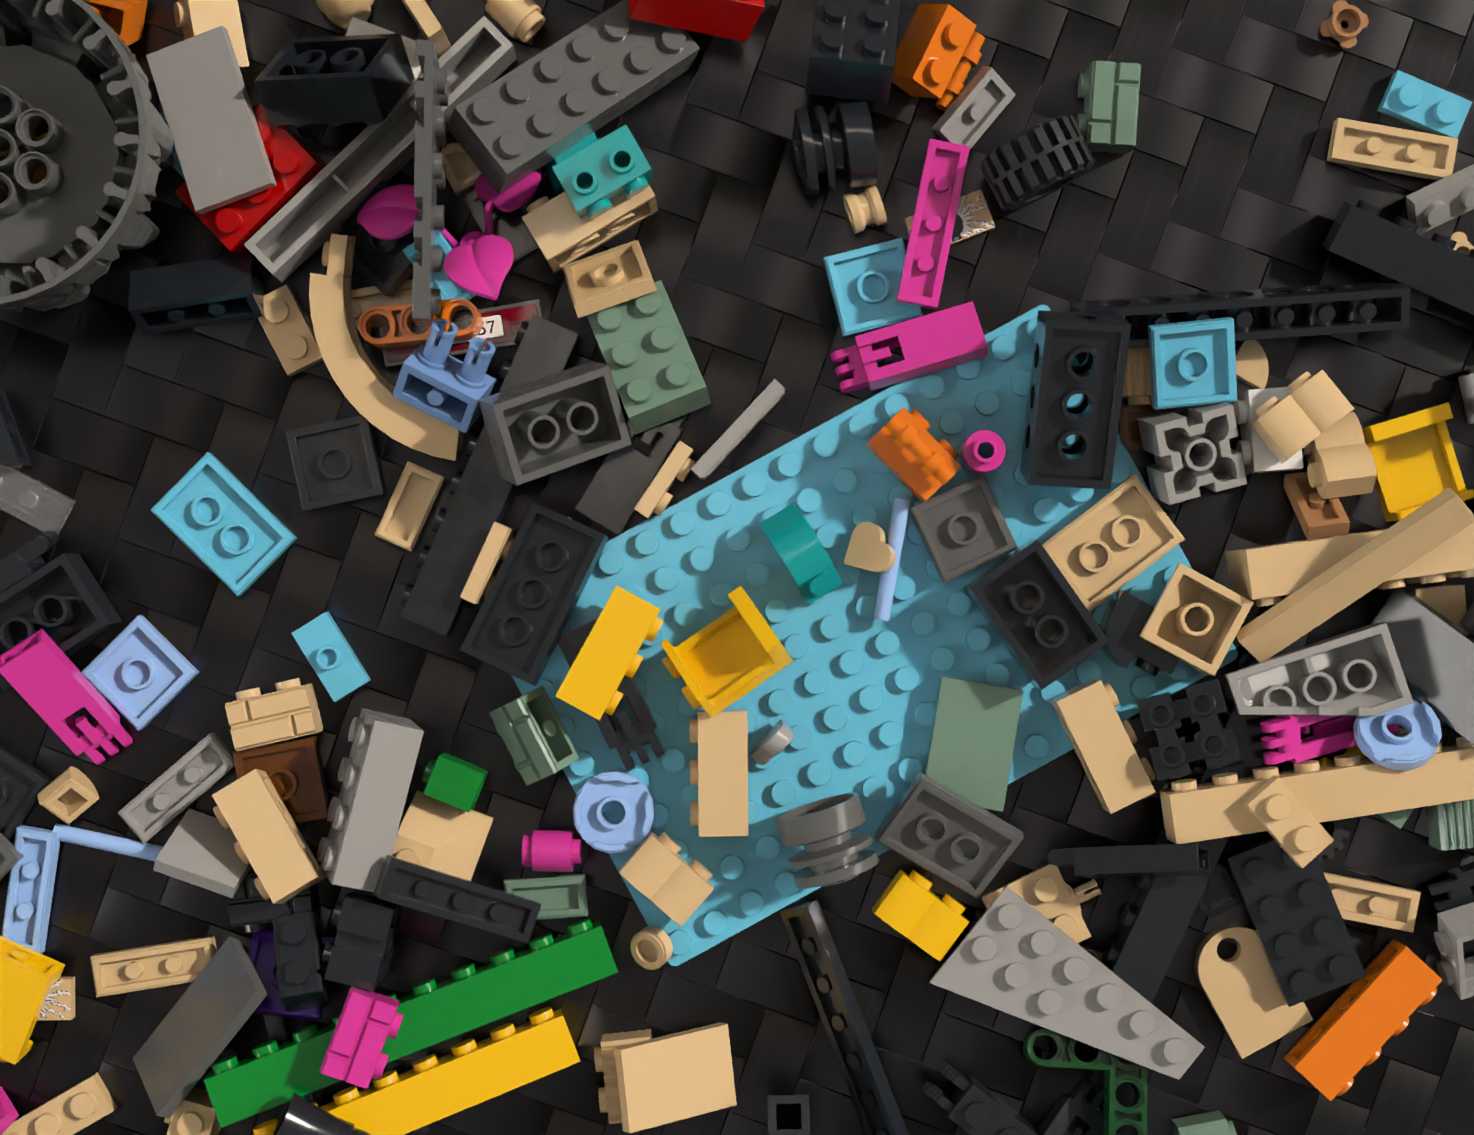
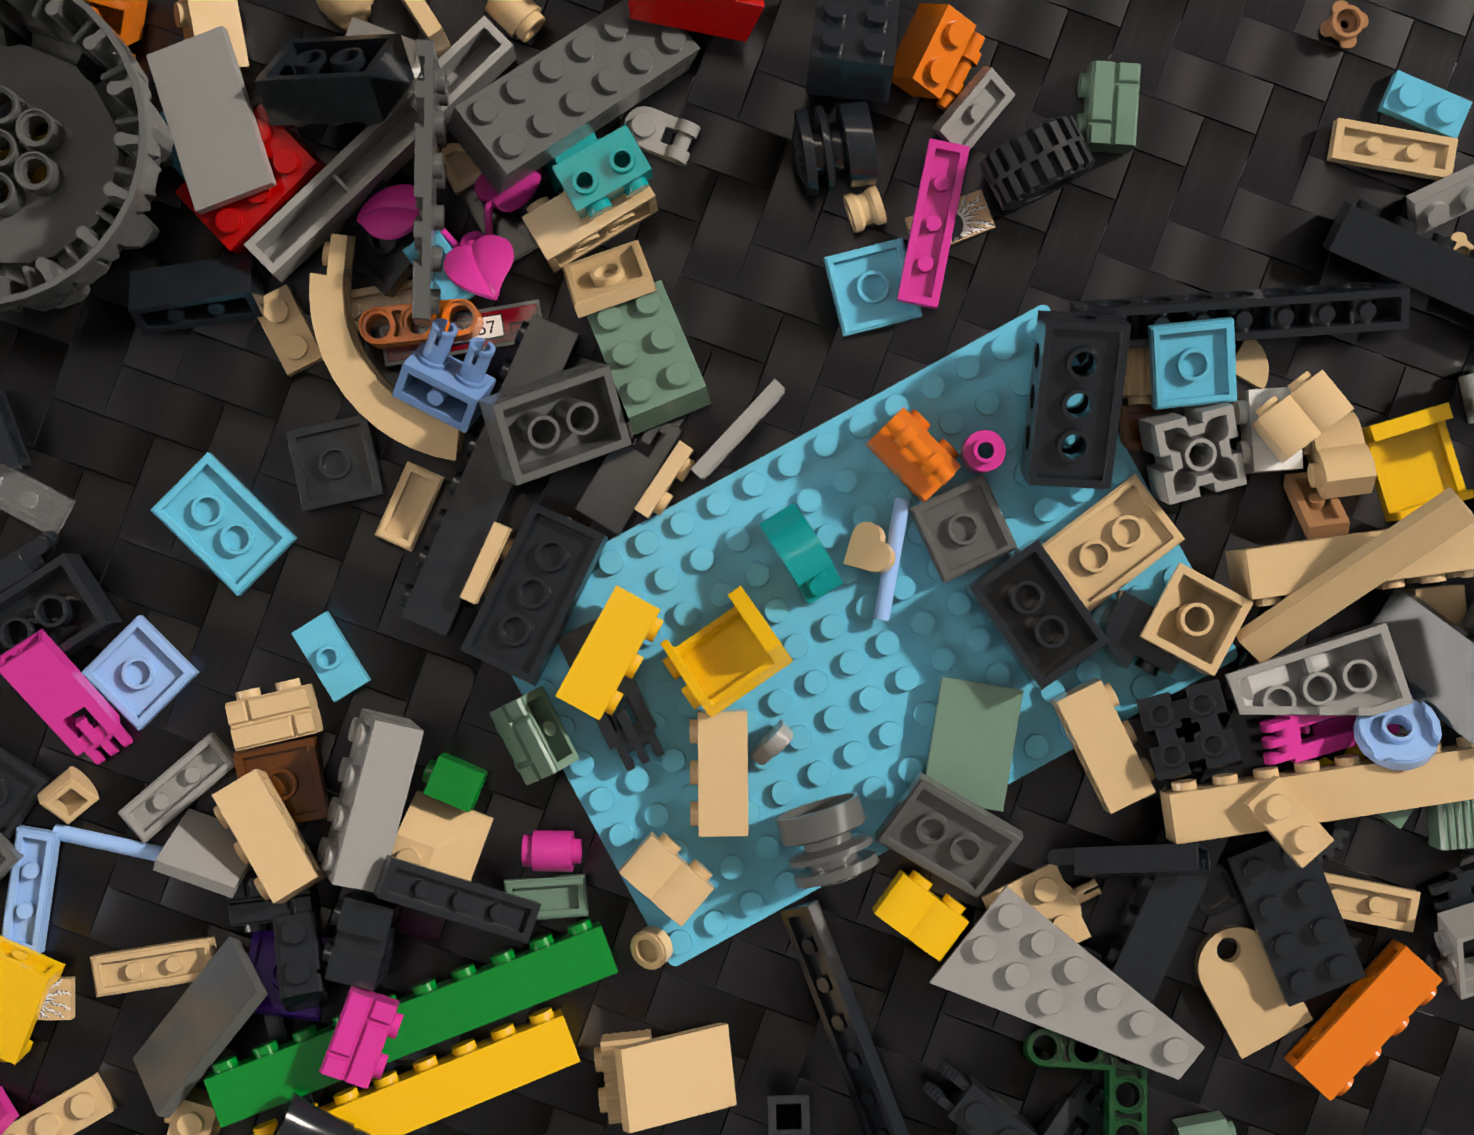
light blue tile [572,770,655,853] -> none
dark pink hinge [830,301,988,393] -> none
none -> light grey plate [624,106,701,166]

